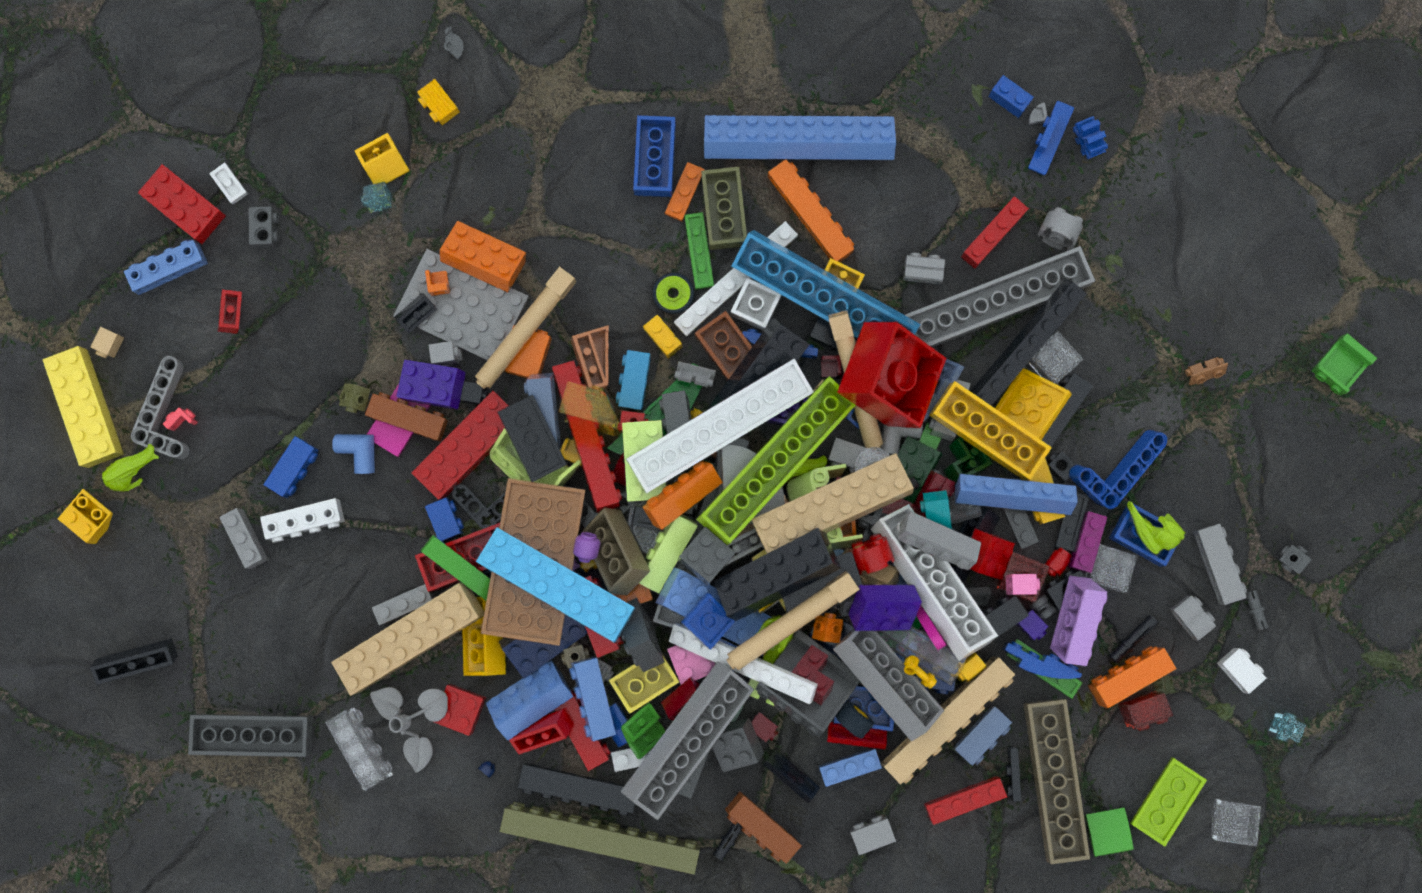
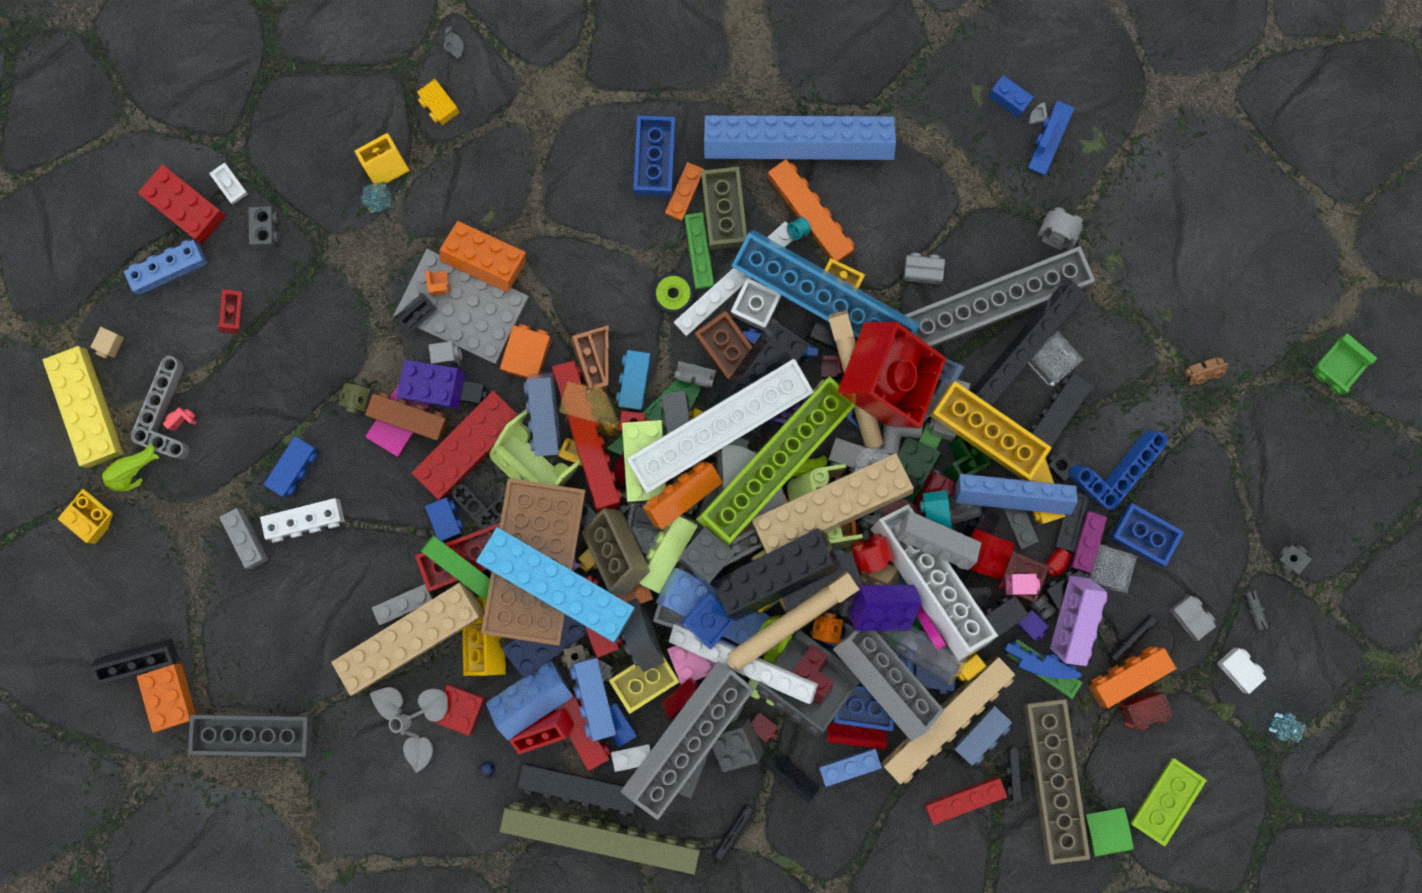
clear brick [325,708,393,791] -> none
medium blue brick [332,434,375,474] -> none
tan brick [475,267,576,389] -> none
black tile [497,395,567,482] -> none
medium lavender head [573,532,601,563] -> none
bright green slope [621,702,665,759] -> none
yellow brick [643,315,682,358] -> none
dark orange brick [725,791,802,864] -> none
black wheel [836,701,874,739] -> none
light grey brick [849,815,896,855] -> none
yellow bar [904,655,937,689] -> none
red brick [961,196,1029,269] -> none
yellow plate [995,368,1072,440] -> none
blue gear [1073,116,1108,159] -> none
lime hair [1127,501,1185,555] -> none
light grey brick [1193,524,1247,605] -> none
clear brick [1210,798,1261,847] -> none
none -> orange brick [137,663,196,733]
none -> teal wheel [787,217,811,241]

